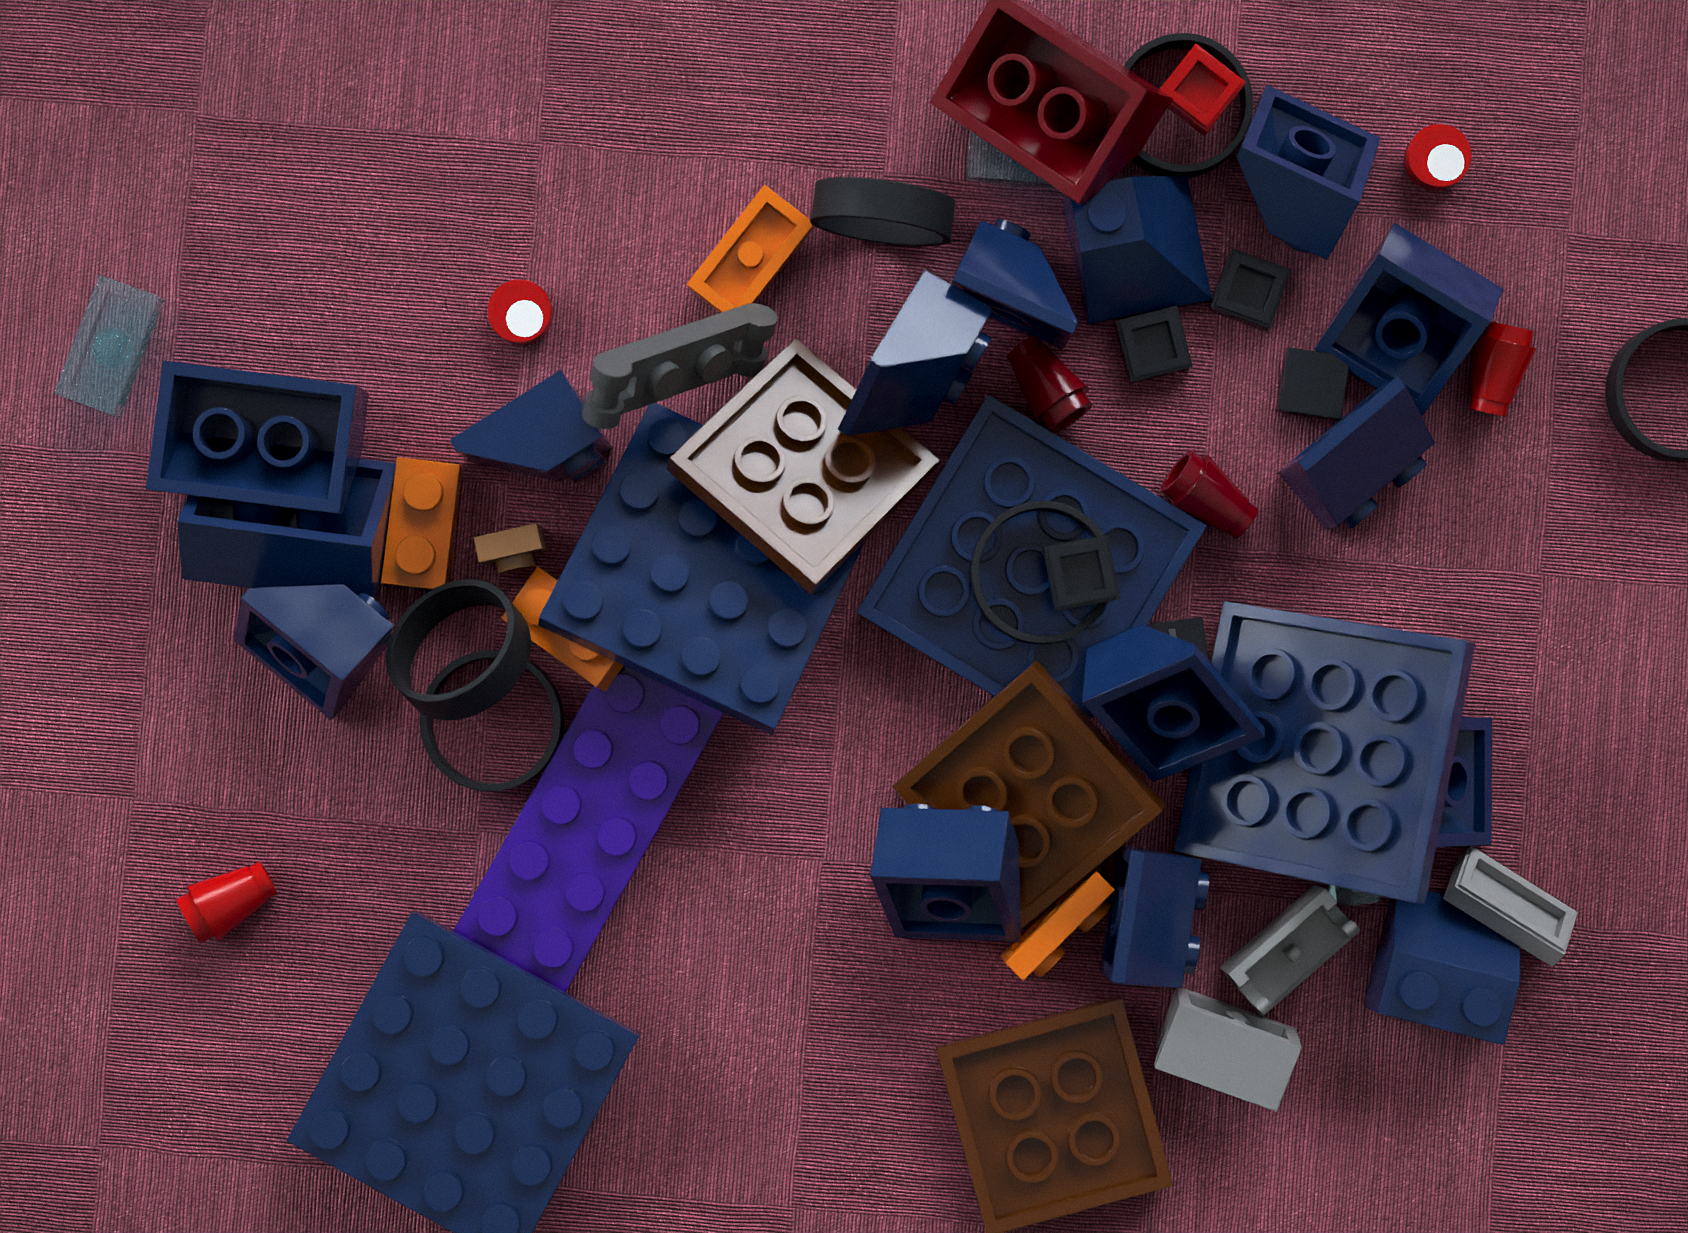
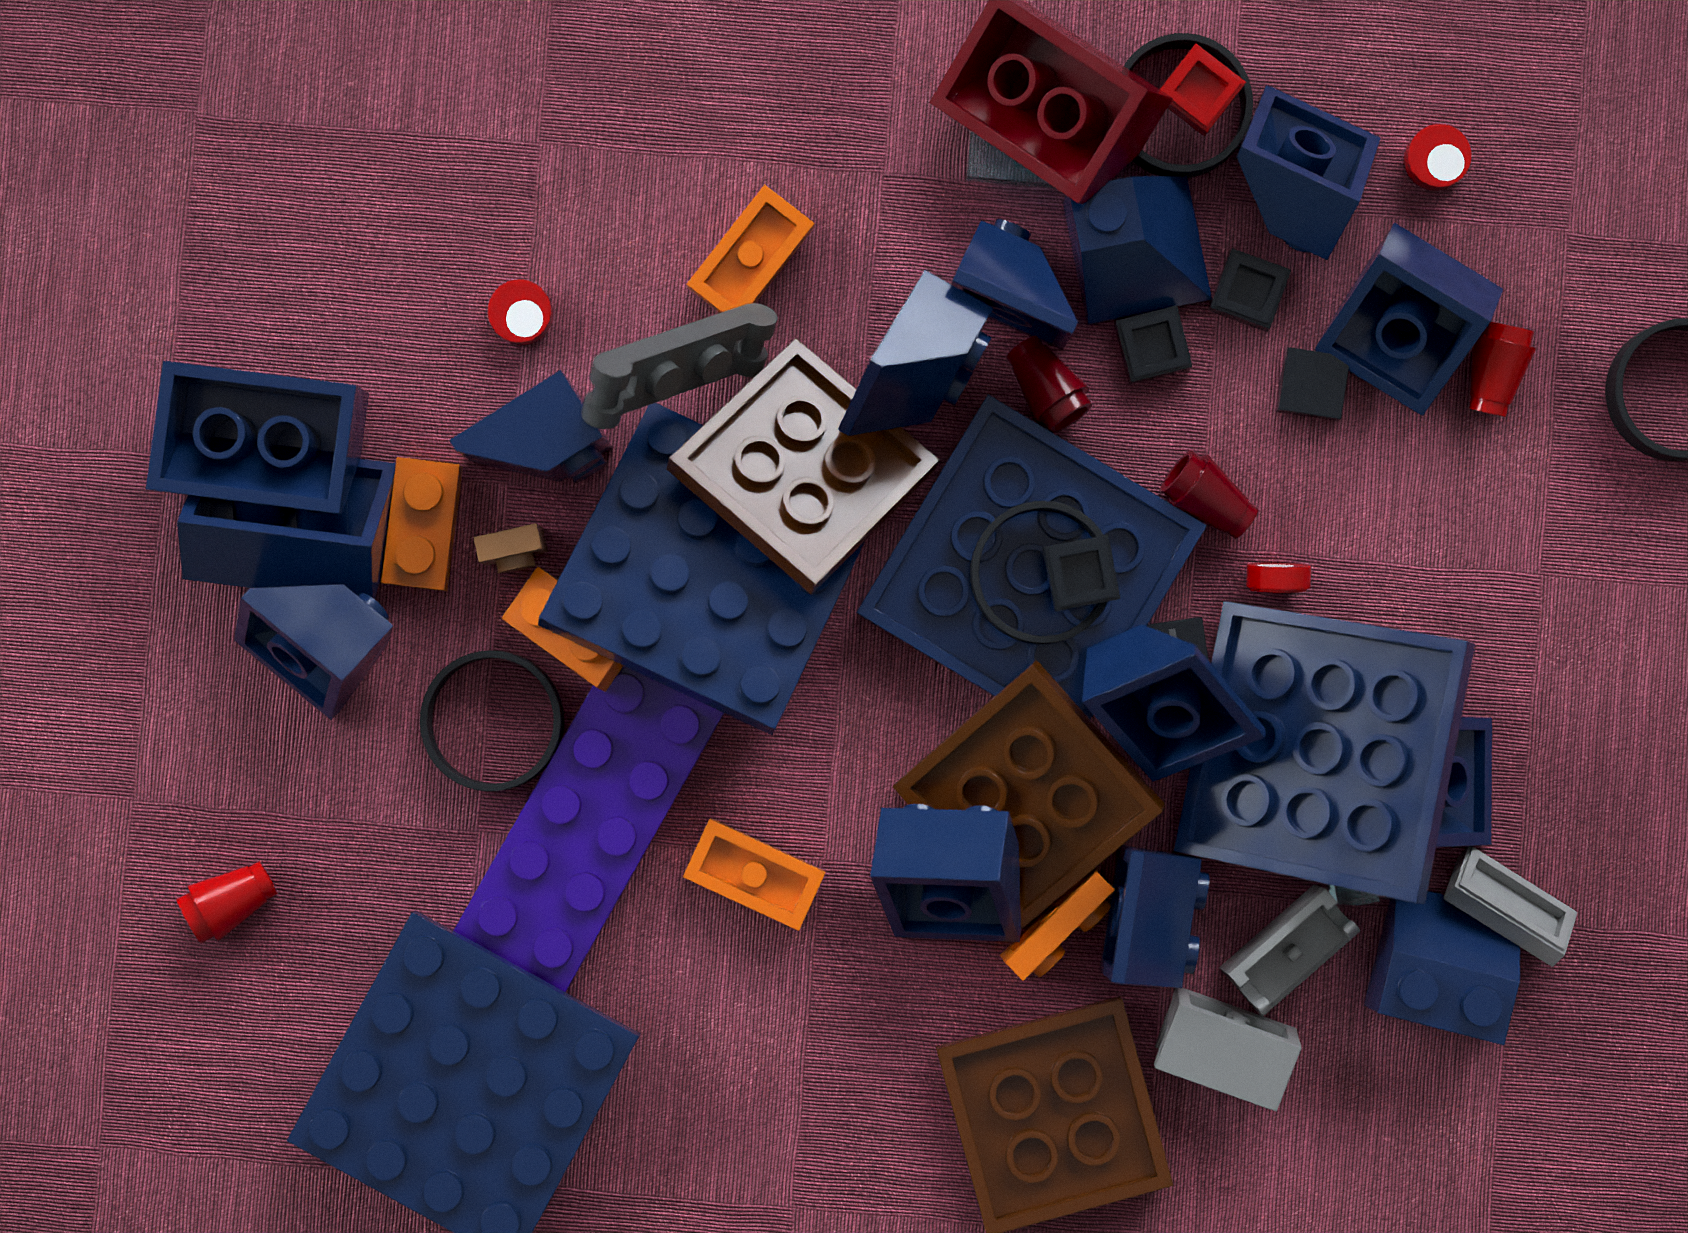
clear light blue plate [54,274,165,418] -> none
black tyre [386,579,531,721] -> none
black tyre [810,177,956,246] -> none
dark blue slope [1277,377,1435,530] -> none
none -> orange plate [683,818,826,931]
none -> red tile [1246,563,1311,593]

